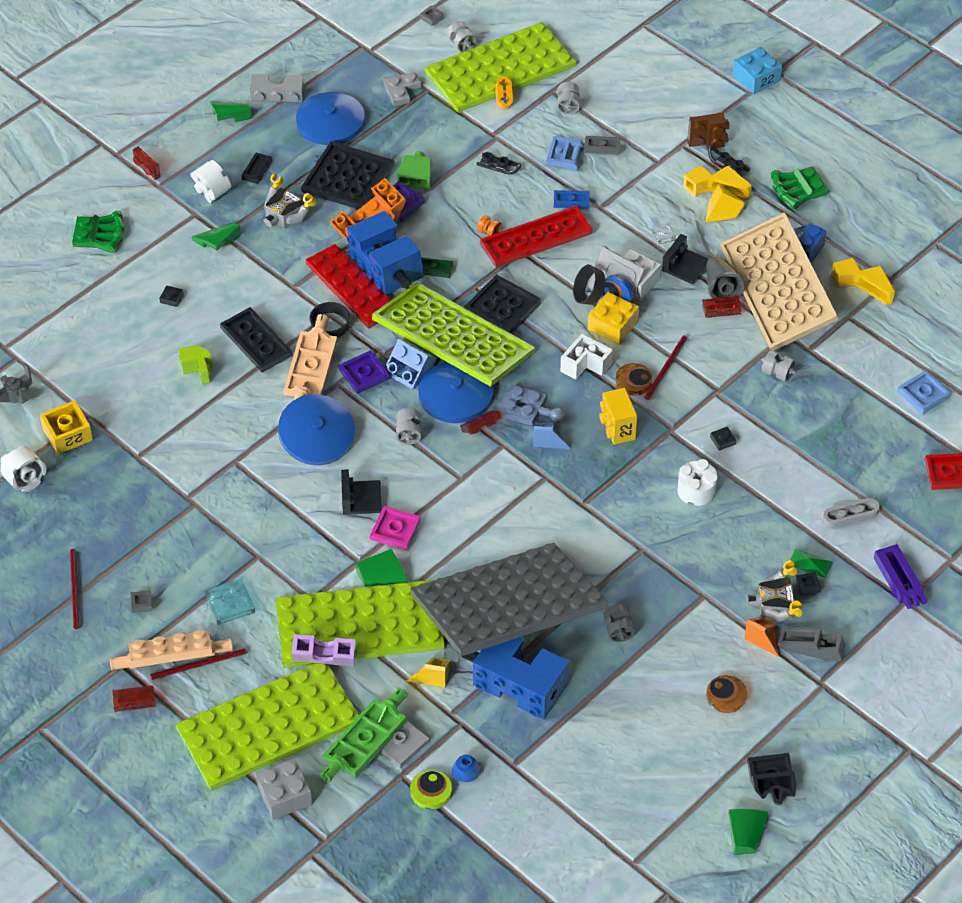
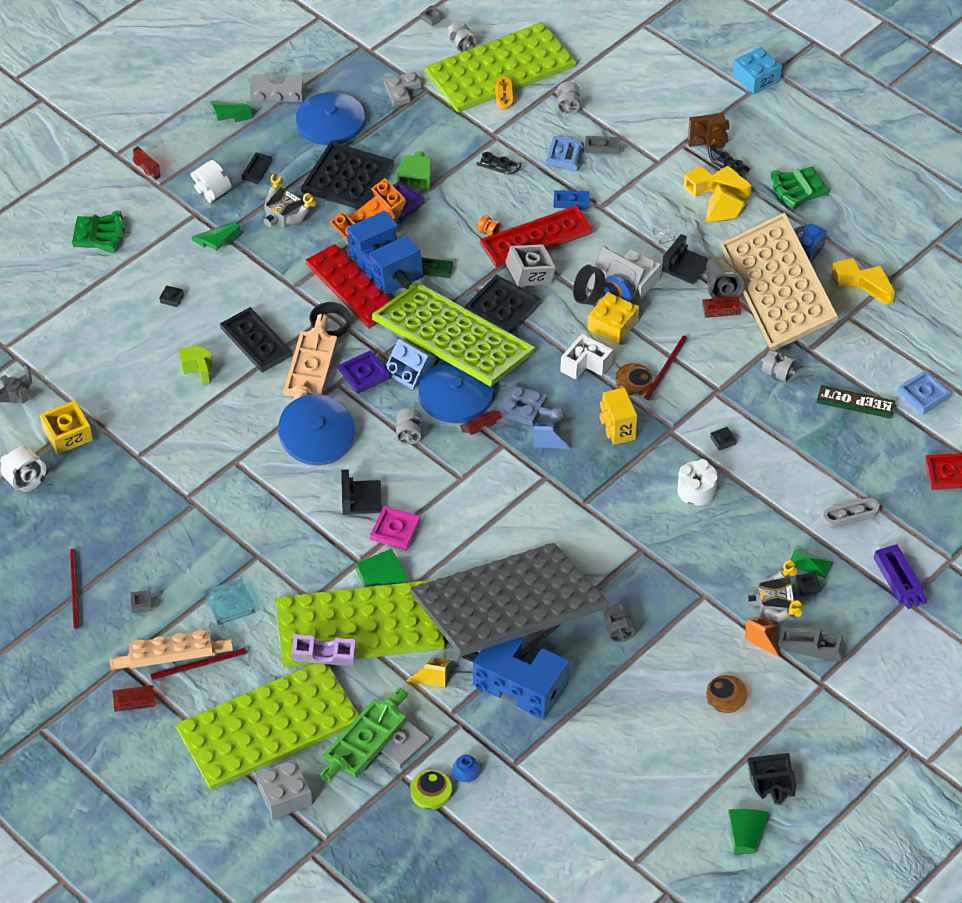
none -> light grey brick [505,245,556,286]
none -> tile [817,385,895,419]

